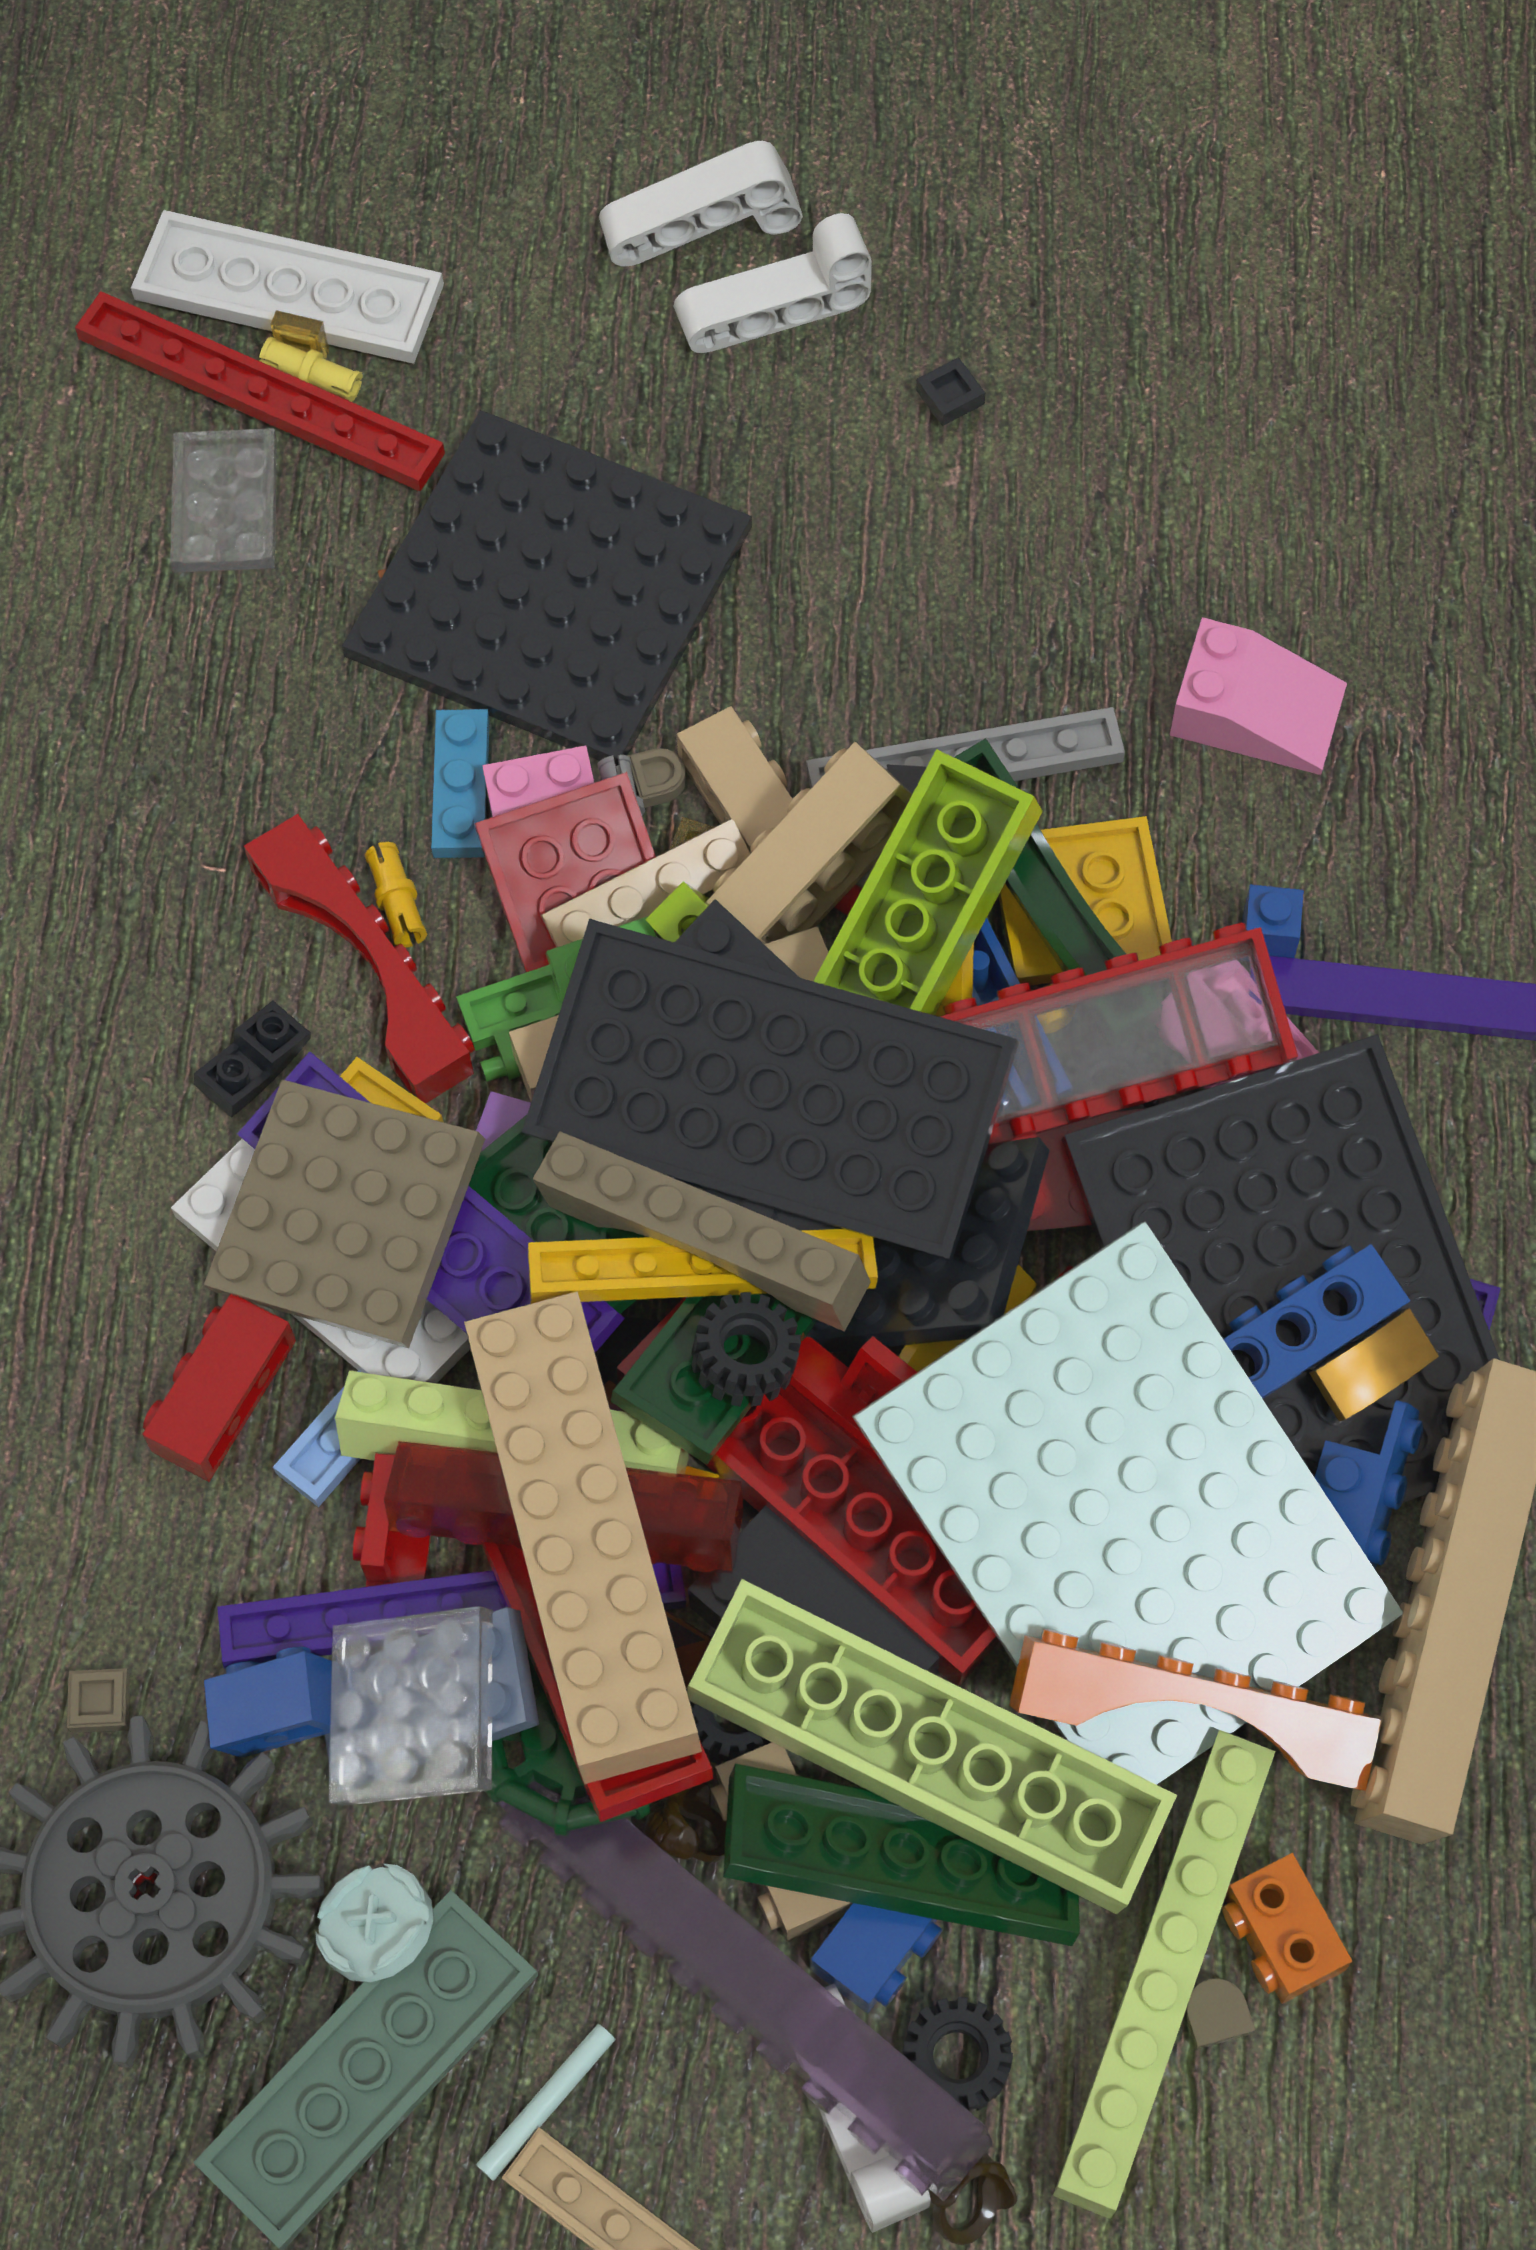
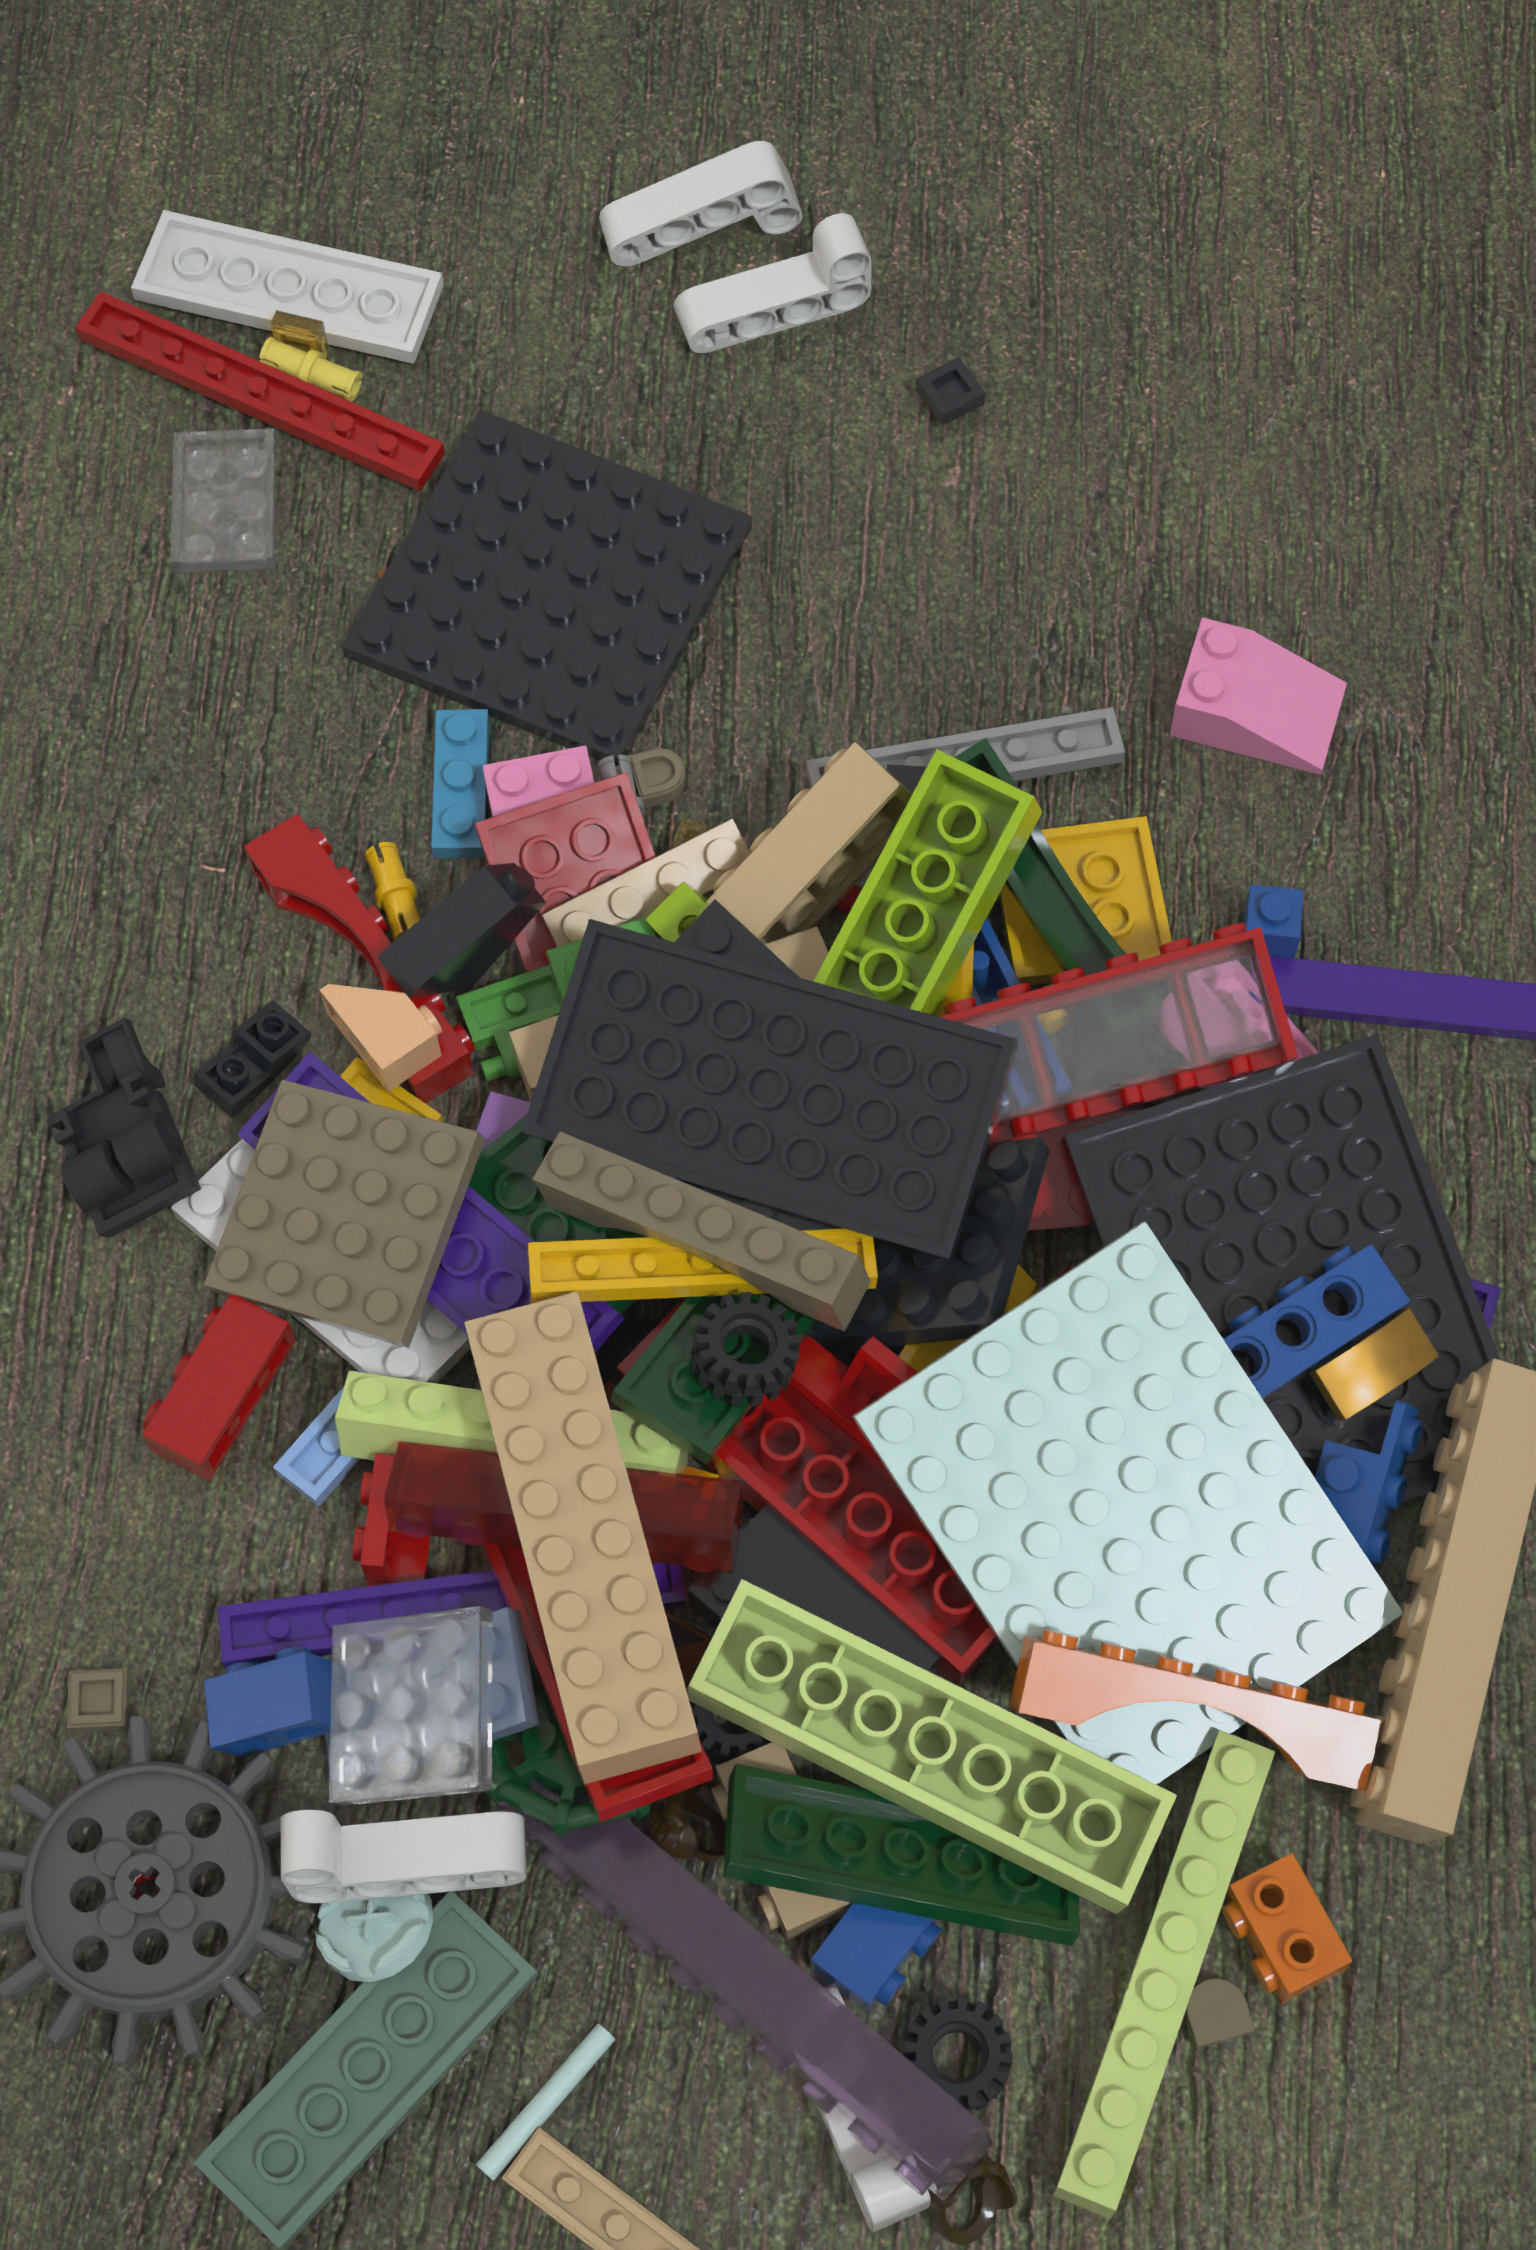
tan brick [677,706,792,854] -> none
none -> black plate [47,1017,201,1238]
none -> white beam [281,1810,526,1903]
none -> light nougat slope [320,984,442,1092]
none -> black slope [377,863,547,998]

